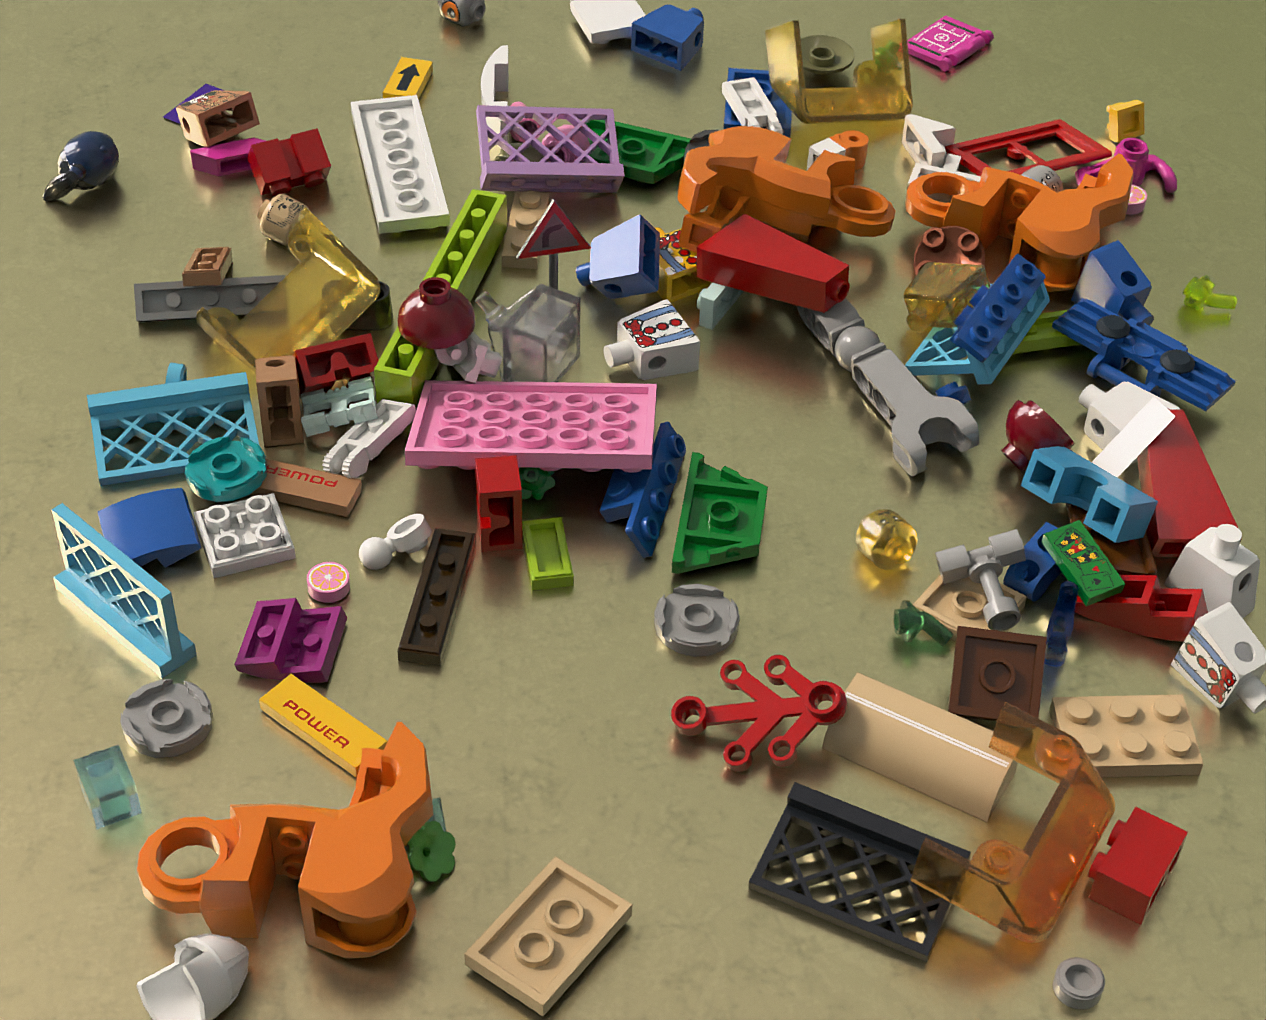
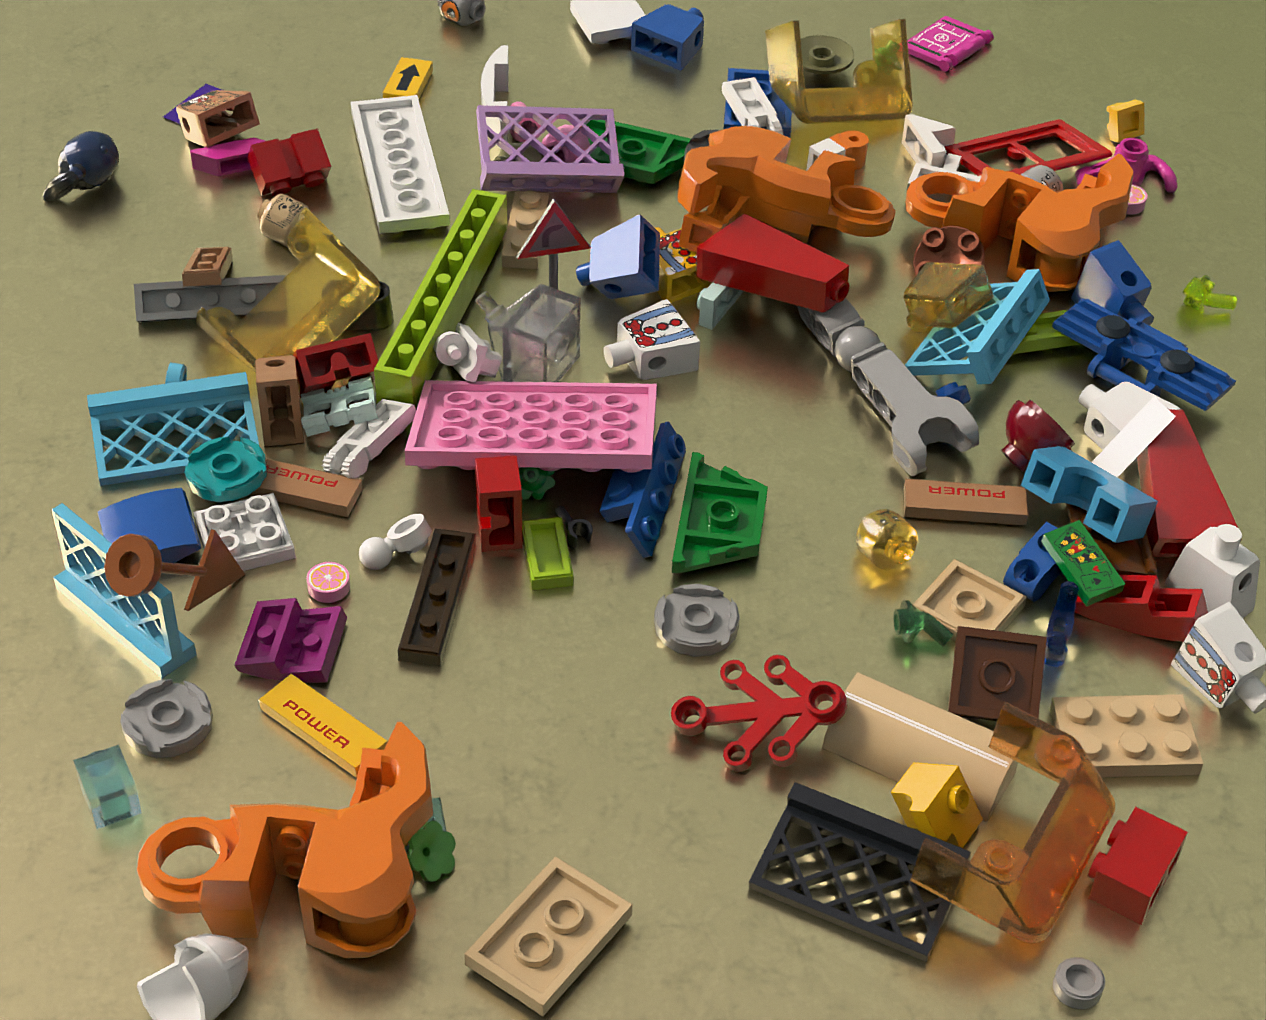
dark red piece [398,277,476,349] -> none
light grey bar [935,529,1026,631] -> none
blue bracket [949,254,1046,362] -> none
none -> dark orange piece [104,529,245,611]
none -> black hand [555,506,593,549]
none -> yellow brick [891,762,983,848]
none -> medium nougat tile [904,479,1028,525]

